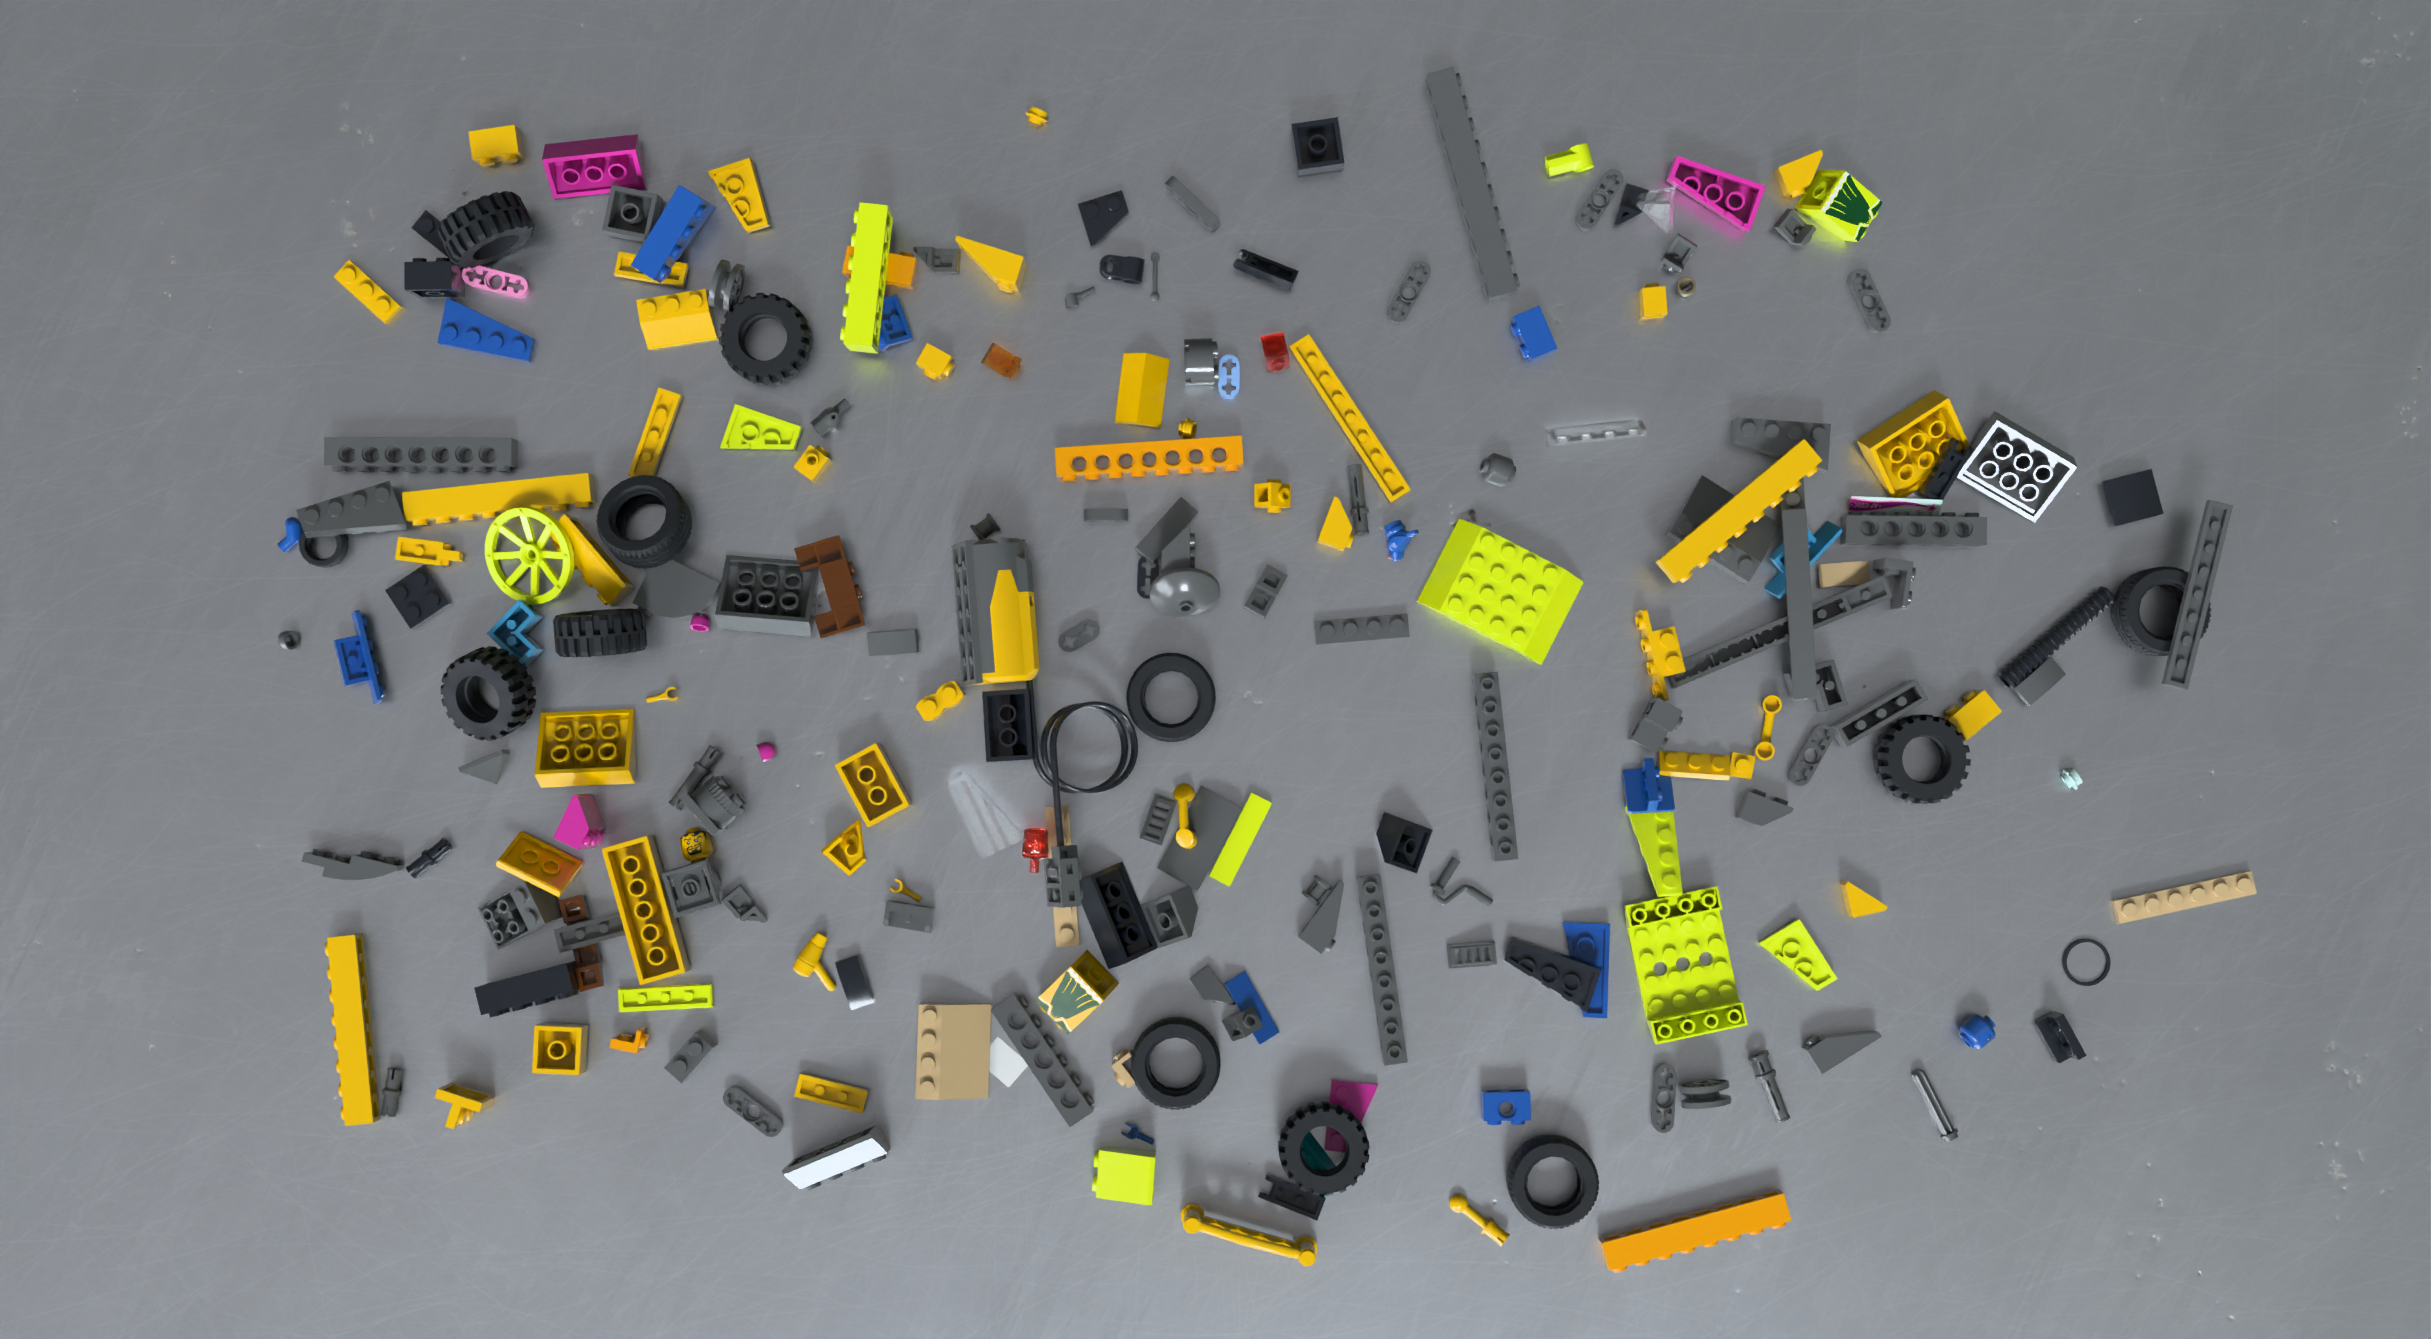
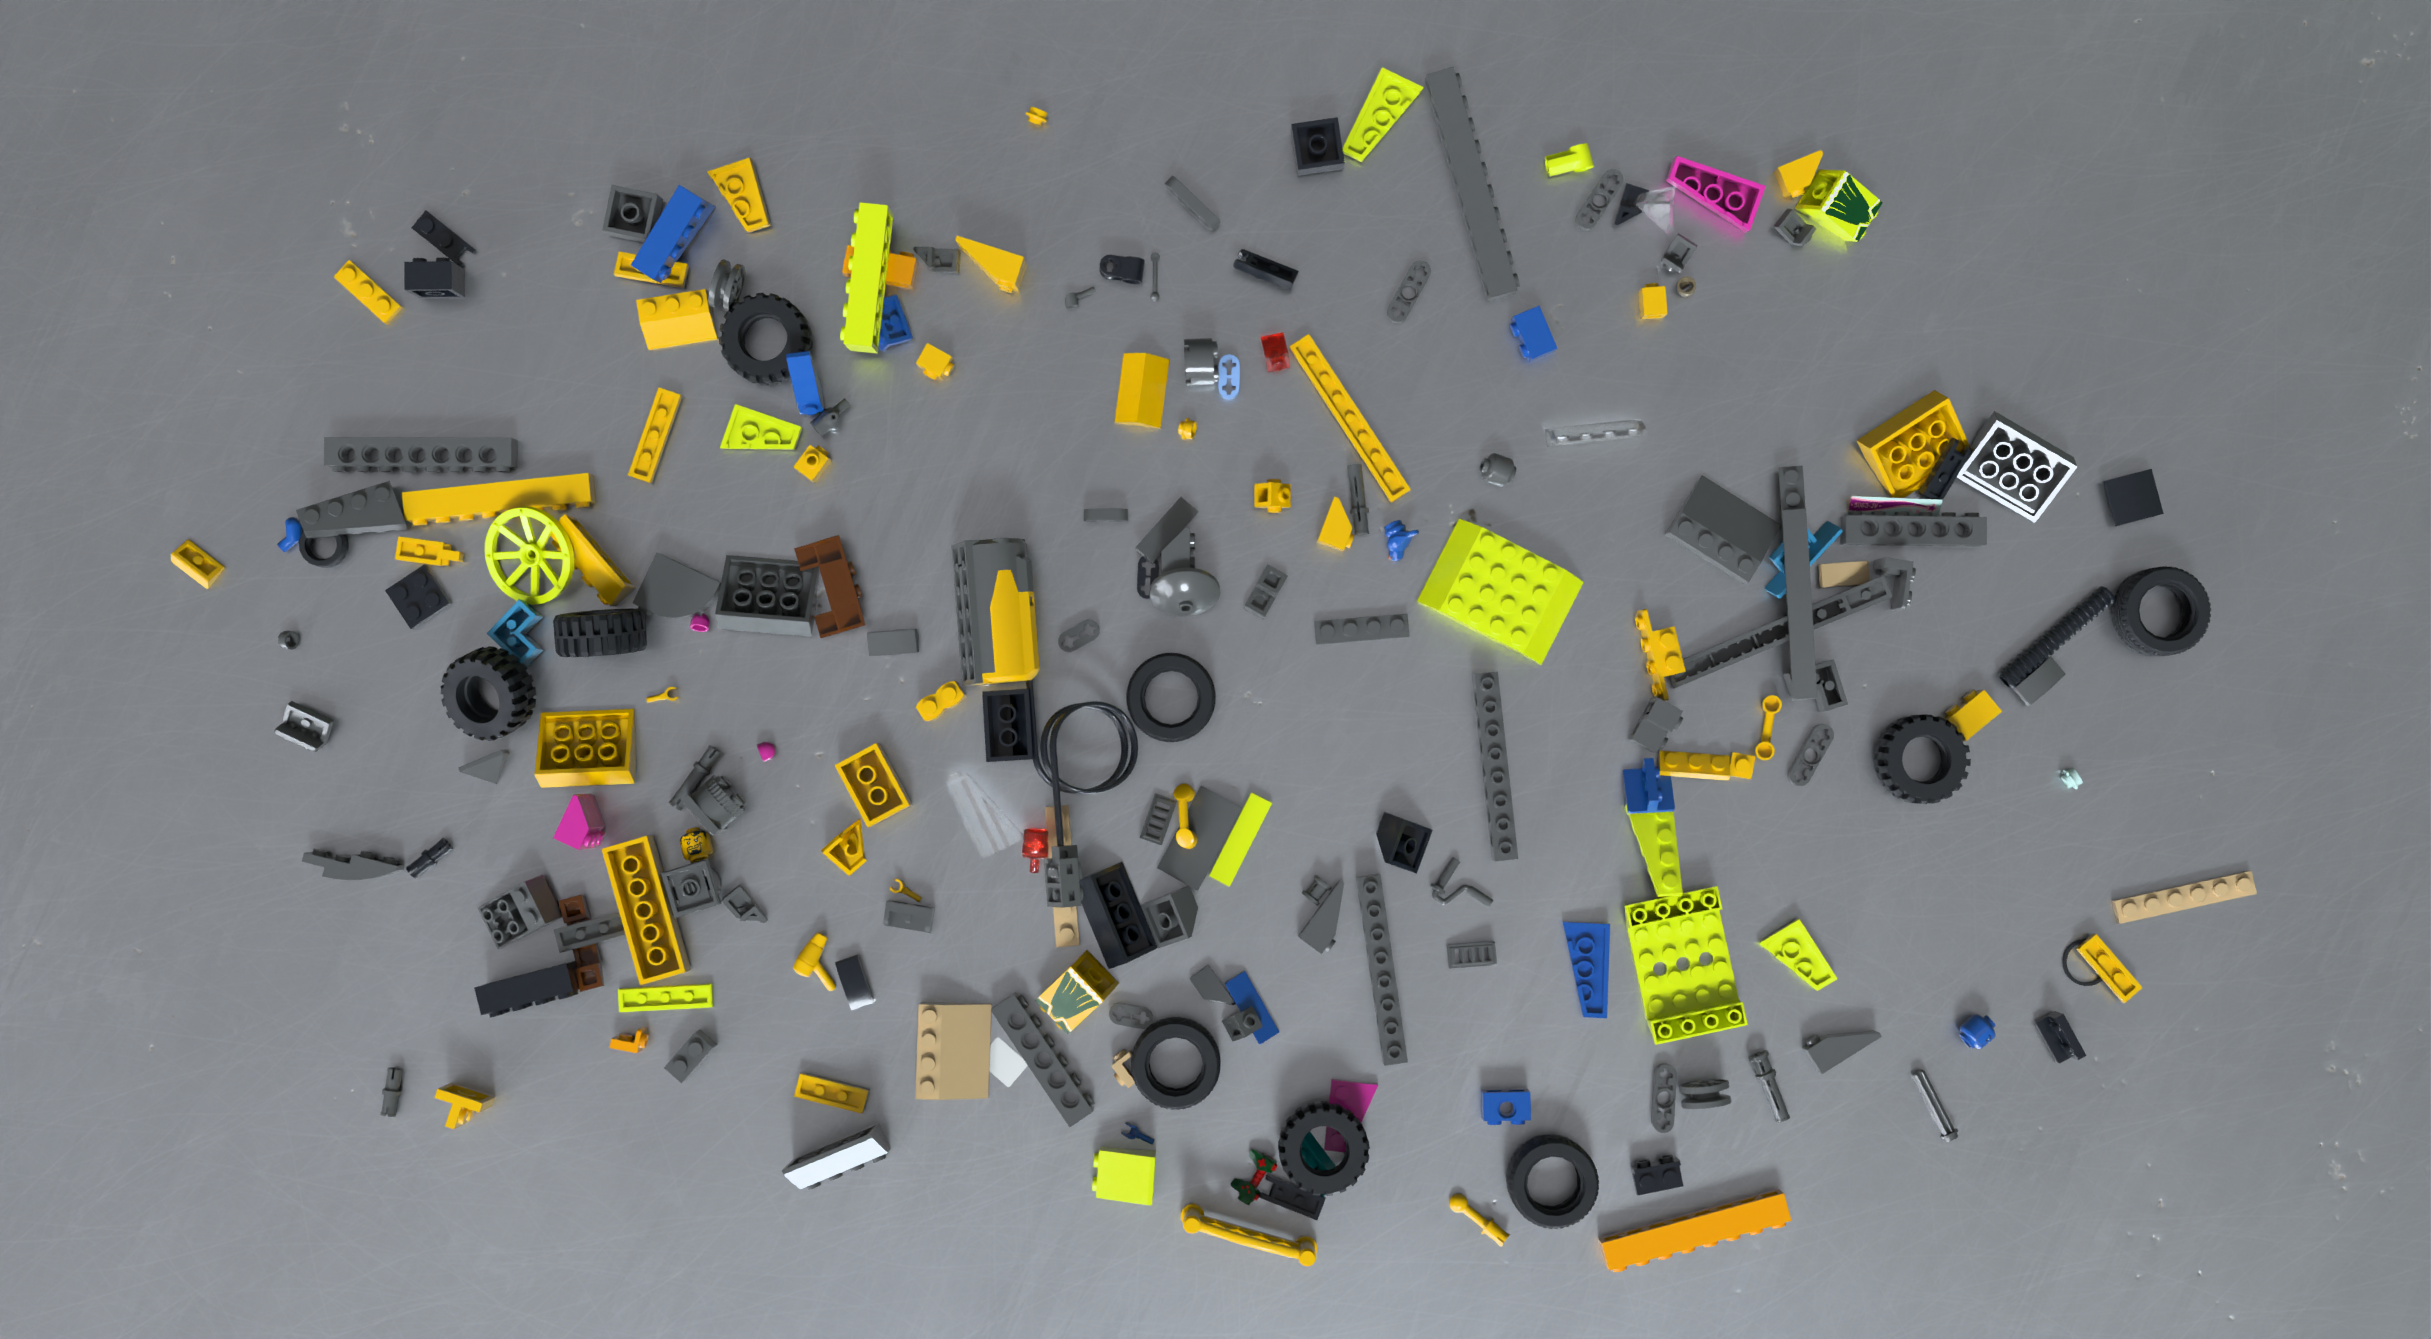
yellow brick [325,933,381,1126] -> none
blue bracket [333,610,384,704] -> none
blue wing [437,298,535,362] -> none
black tyre [438,191,535,268] -> none
bright pink beam [462,266,531,298] -> none
yellow brick [468,125,524,166] -> none
yellow tile [496,831,583,897] -> none
yellow brick [532,1023,588,1075] -> none
dark pink slope [542,134,646,199] -> none
black tyre [596,475,693,569] -> none
dark grey beam [723,1086,783,1137] -> none
dark grey bush [970,513,1001,540] -> none
clear orange bracket [981,343,1022,379] -> none
light orange brick [1055,436,1244,482] -> none
black wing [1078,190,1129,248] -> none
black wing [1504,936,1602,1013] -> none
yellow brick [1656,439,1823,583] -> none
dark grey wedge [1730,417,1831,474] -> none
dark grey slope [1735,789,1793,826] -> none
dark grey brick [1830,679,1928,747] -> none
yellow slope [1840,880,1888,918] -> none
dark grey beam [1847,269,1891,333] -> none
dark grey plate [2161,500,2233,690] -> none
none -> yellow slope [171,539,225,589]
none -> dark grey bracket [274,701,334,752]
none -> slope [786,351,824,415]
none -> dark grey beam [1109,1003,1153,1029]
none -> dark green piece [1231,1150,1277,1205]
none -> neon yellow wing [1342,67,1424,162]
none -> black bracket [1630,1155,1683,1196]
none -> yellow plate [2076,933,2143,1003]

